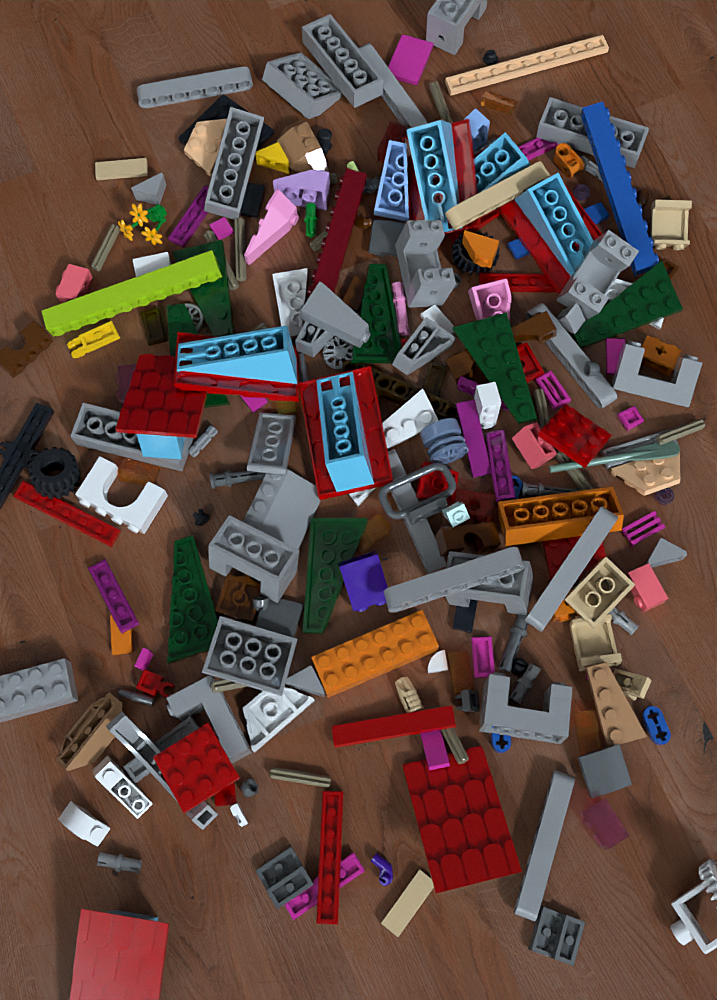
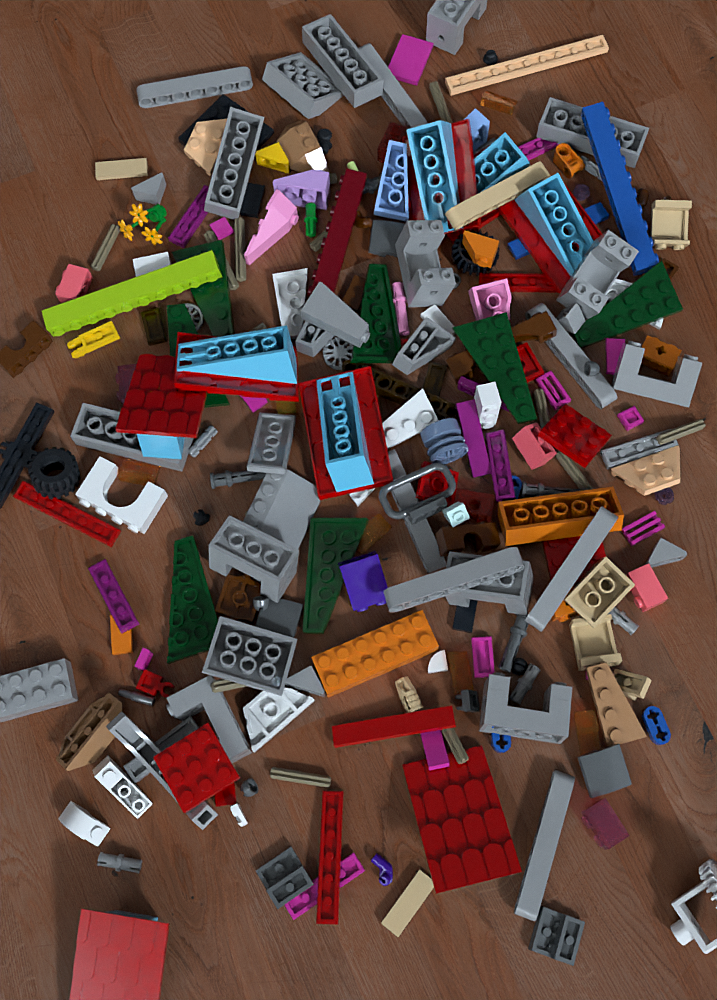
flat silver pin [298,353,309,382] -> none
sand green piece [549,441,680,473] -> none

